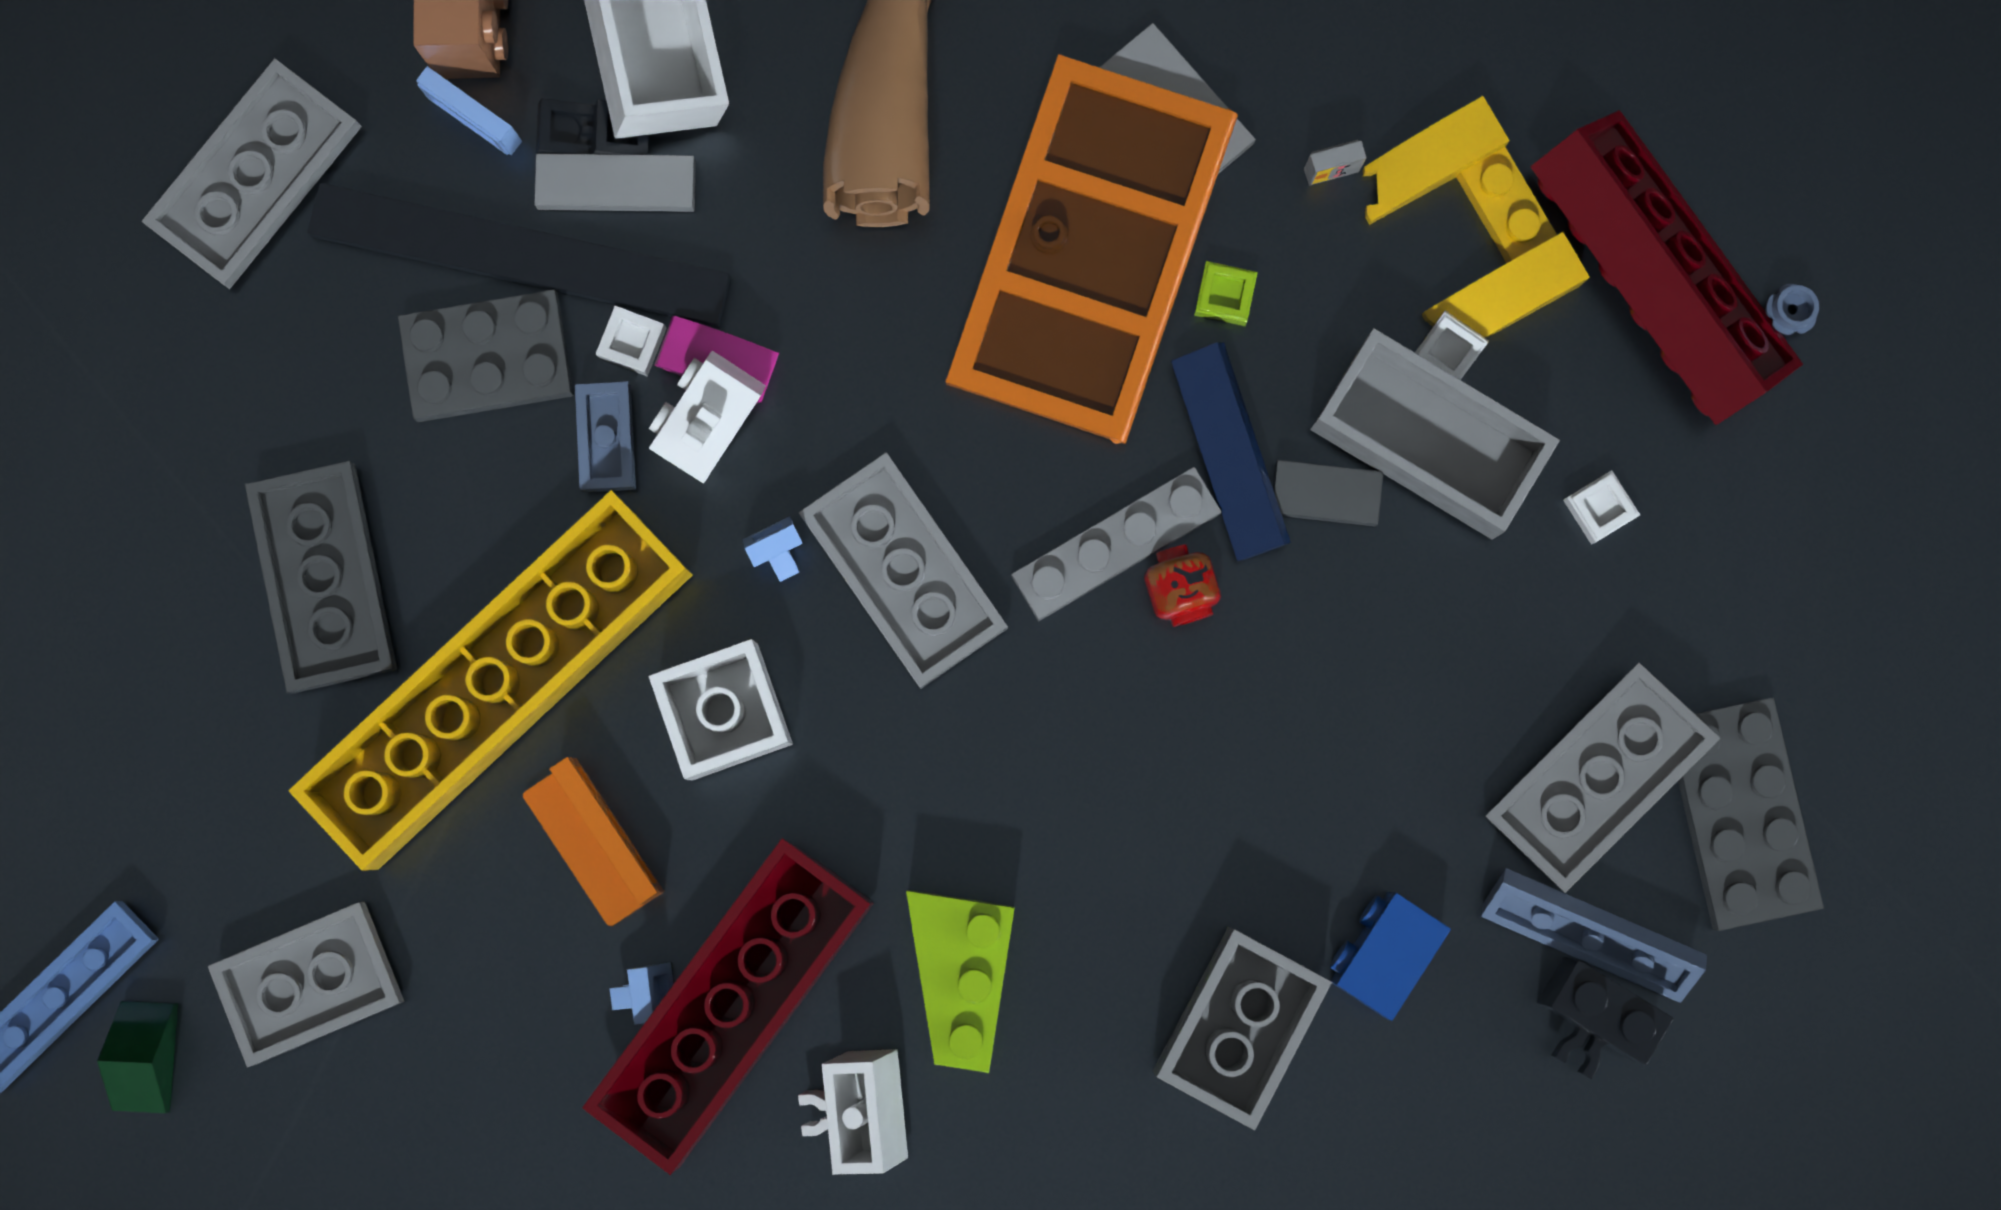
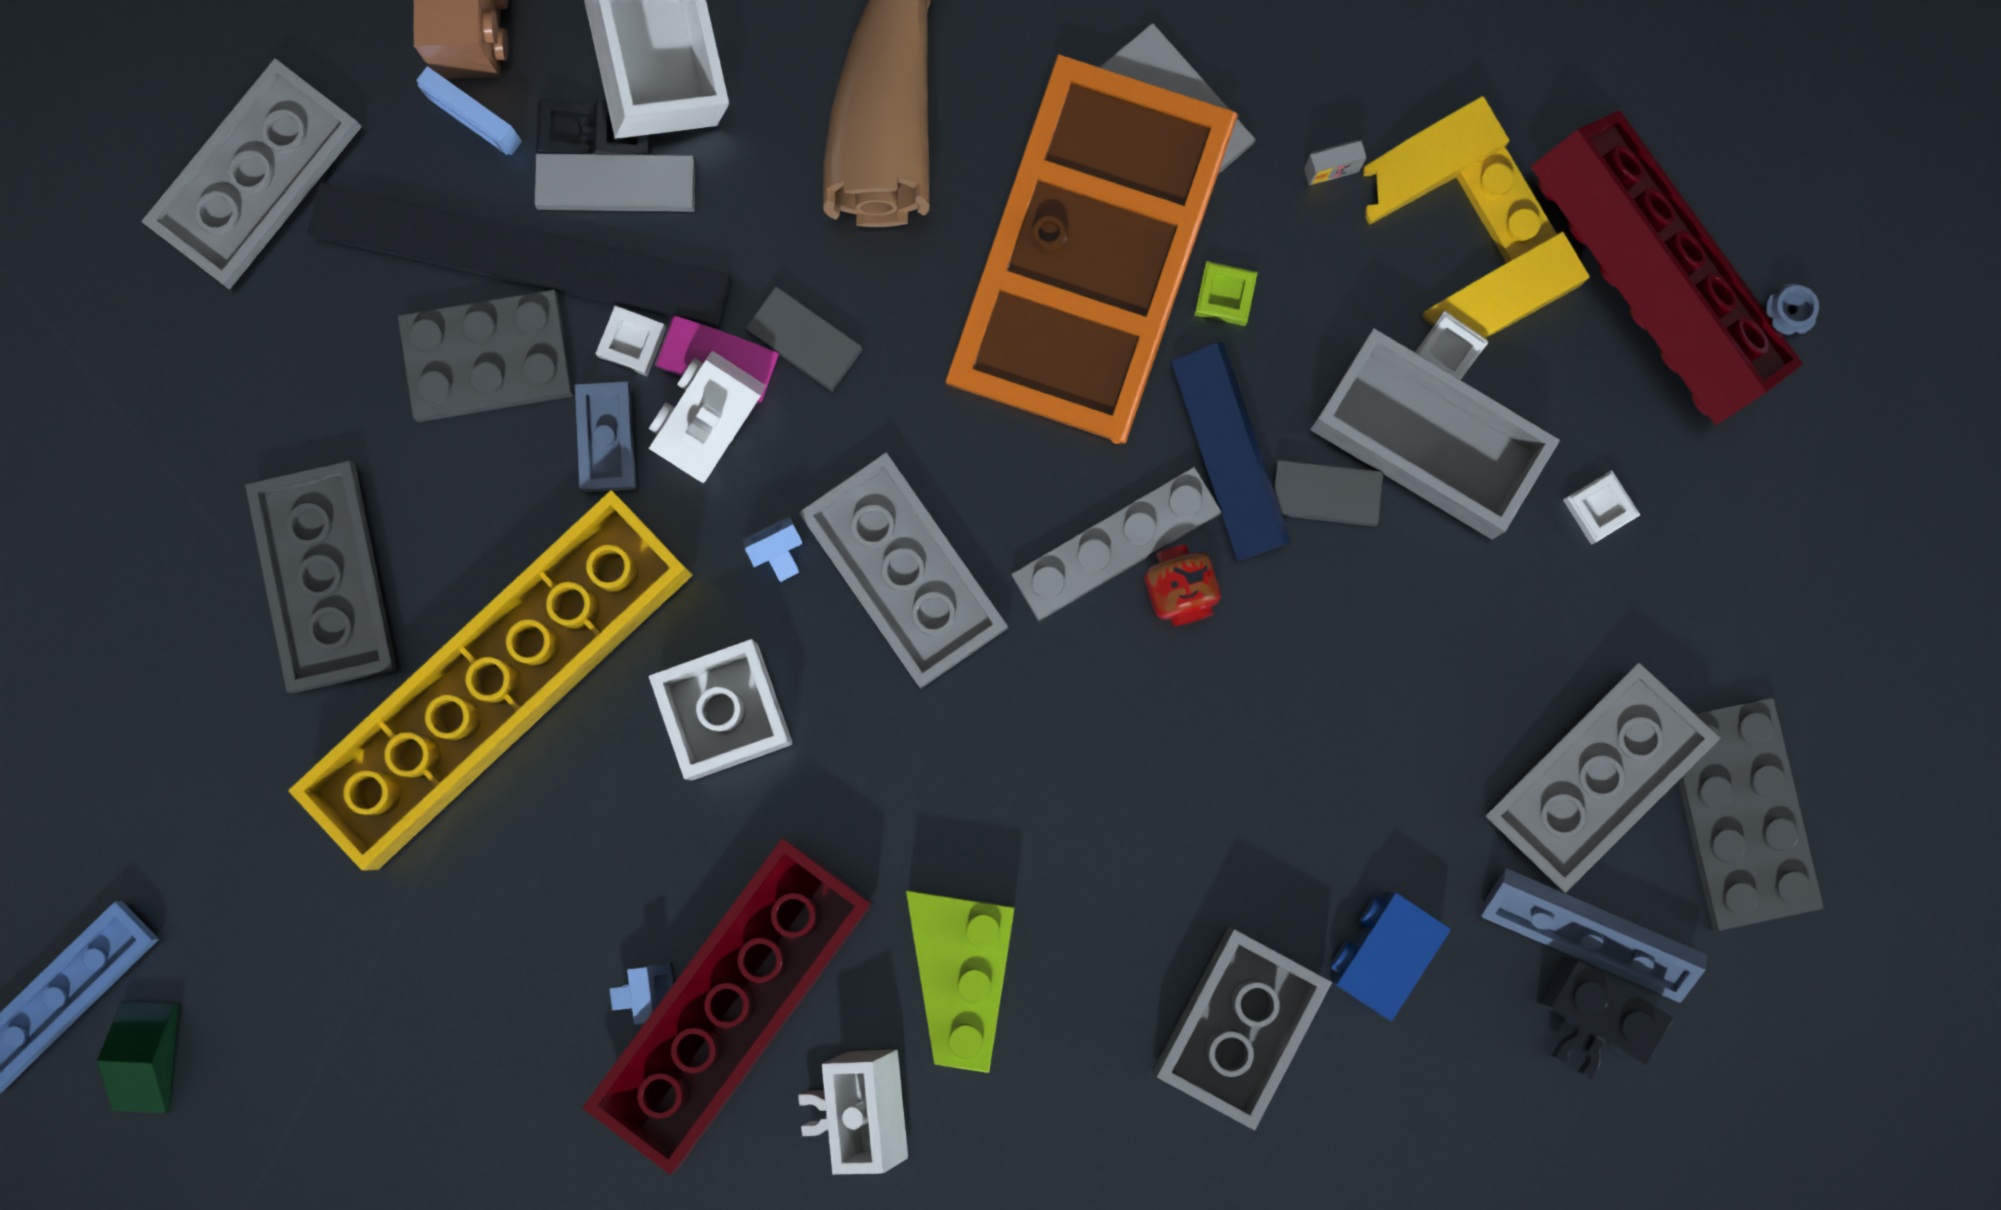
light grey plate [208,901,405,1068] -> none
orange panel [523,757,665,926] -> none
none -> dark grey tile [745,287,863,392]

